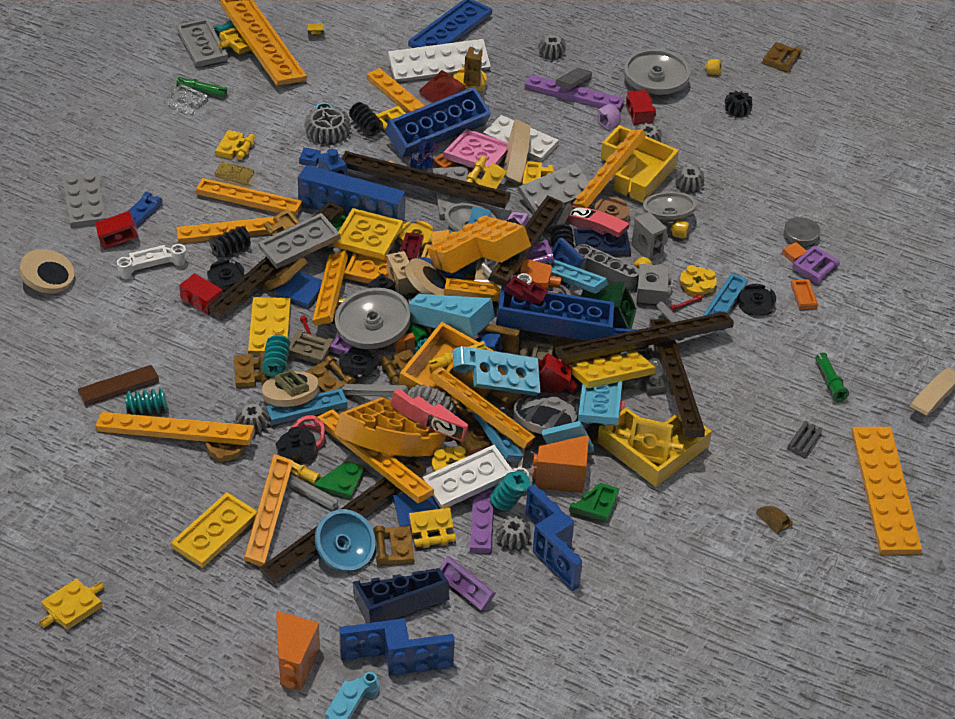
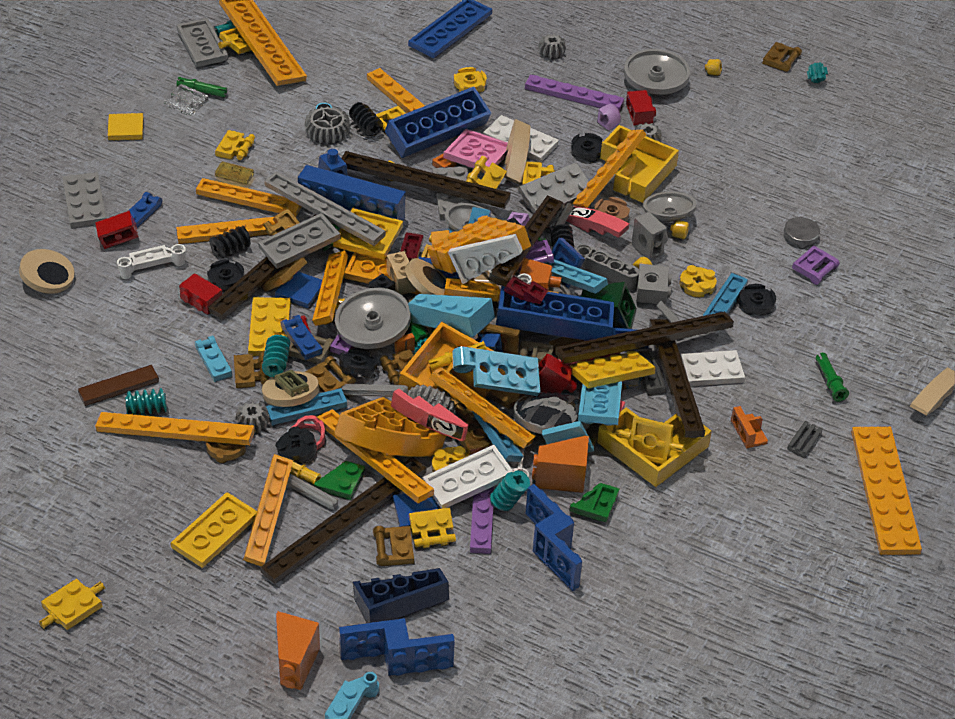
blue plate [299,148,326,167] -> none
yellow plate [307,24,324,35] -> none
dark azure dish [315,509,375,572] -> none
white plate [388,39,491,82] -> none
yellow plate [399,221,433,252] -> none
clear blue plate [410,139,436,171] -> none
clear red tile [419,70,466,103] -> none
medium lavender plate [439,556,496,611] -> none
pearl gold hinge [464,47,483,87] -> none
light grey gear [496,515,531,550] -> none
dark grey tile [555,68,592,90] -> none
dark blue tile [573,228,631,257] -> none
clear arm [648,358,664,384] -> none
red hinge [670,294,702,312] -> none
light grey gear [675,165,705,193] -> none
black gear [724,90,753,117] -> none
pearl gold brick [756,506,793,534] -> none
orange tile [782,242,807,263] -> none
orange tile [790,279,818,310] -> none
none -> yellow tile [108,113,144,140]
none -> medium azure plate [195,335,232,382]
none -> light grey plate [264,171,386,246]
none -> blue plate [280,315,322,360]
none -> white wing [448,234,523,284]
none -> black plate [571,133,603,162]
none -> white plate [681,350,745,386]
none -> orange panel [731,406,768,449]
none -> teal gear [806,62,828,83]

